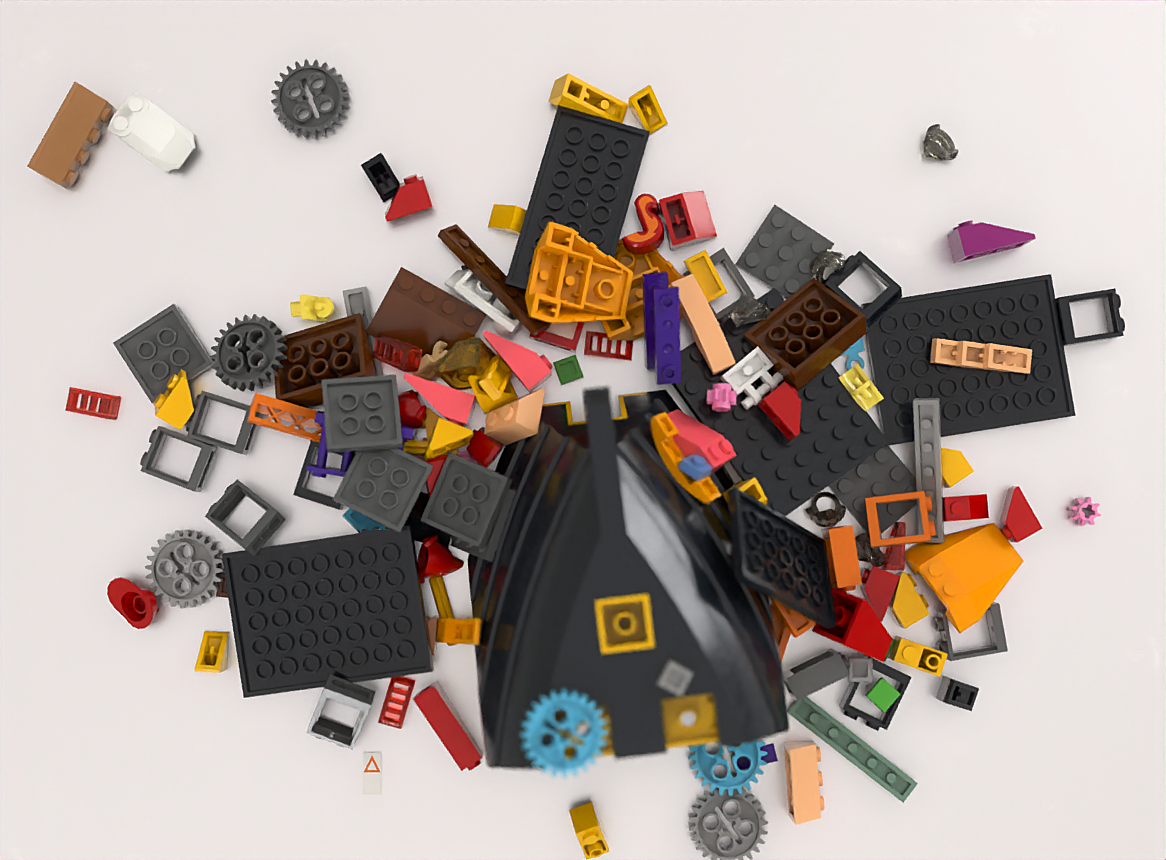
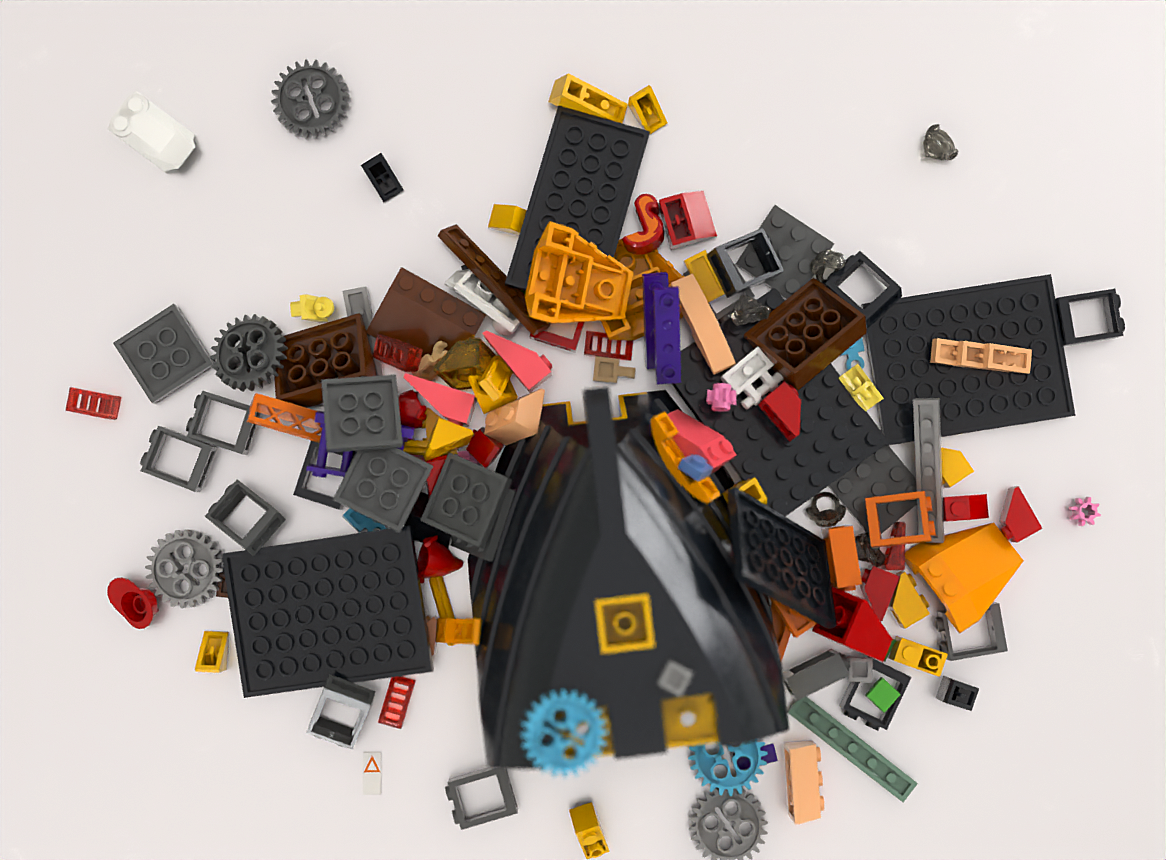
medium nougat slope [27,82,113,189] -> none
yellow slope [153,369,194,430] -> none
red slope [385,174,432,221] -> none
red slope [413,681,484,771] -> none
bright green tile [553,354,584,385] -> none
magenta slope [947,220,1036,263] -> none
none -> dark grey window [445,767,518,830]
none -> tan plate [593,356,636,384]
none -> black window [706,228,784,298]

